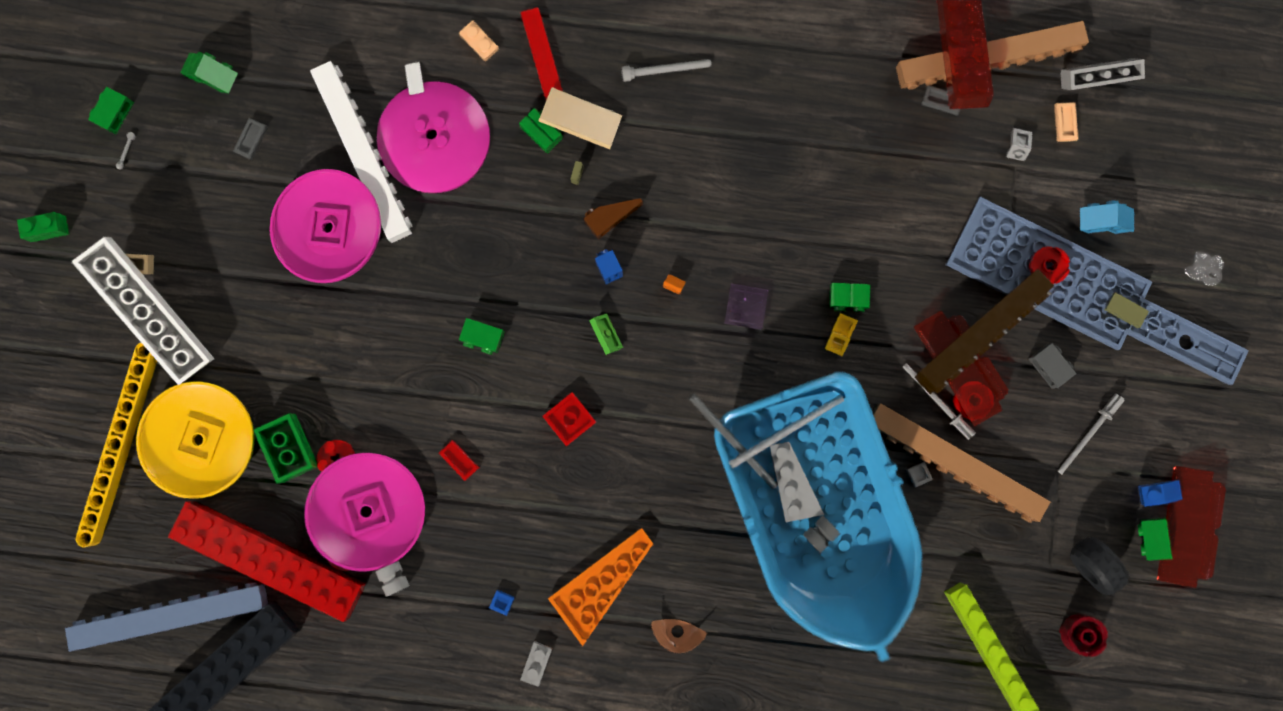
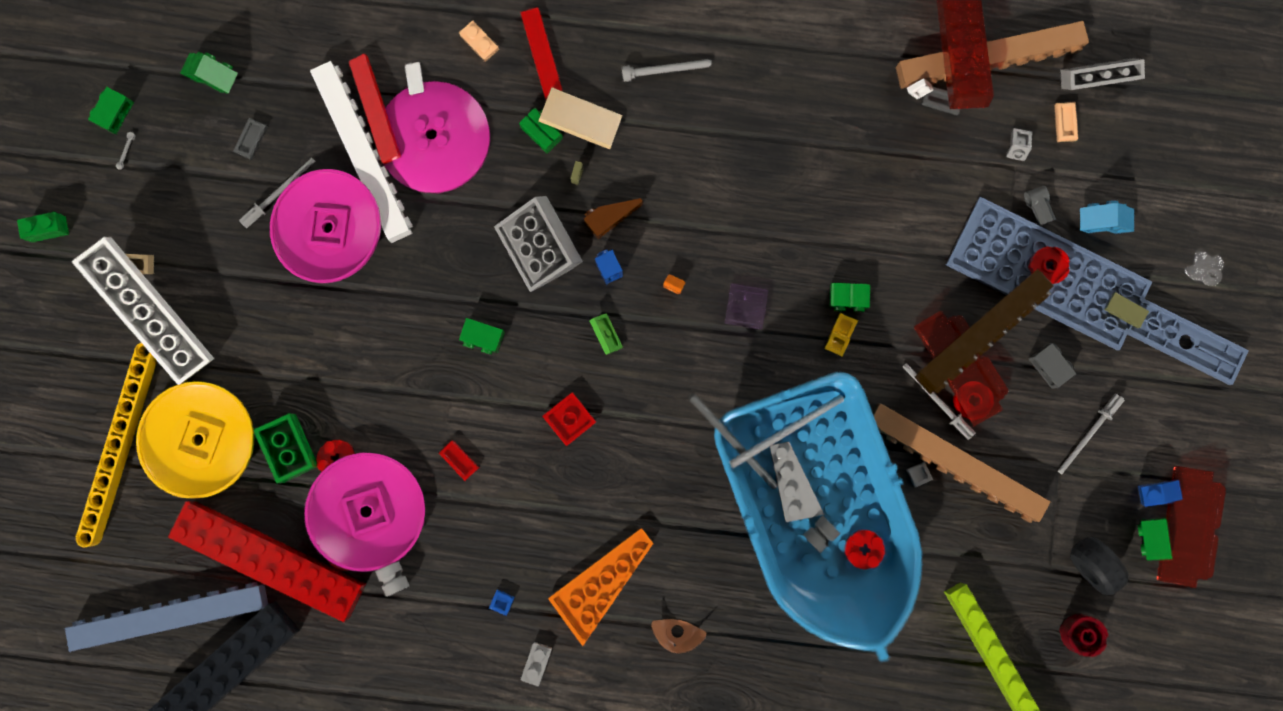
none -> light grey piece [239,158,315,228]
none -> red tile [349,54,401,164]
none -> light grey slope [494,196,583,292]
none -> red plate [844,529,885,570]
none -> white tile [907,78,934,99]
none -> dark grey piece [1024,185,1056,226]

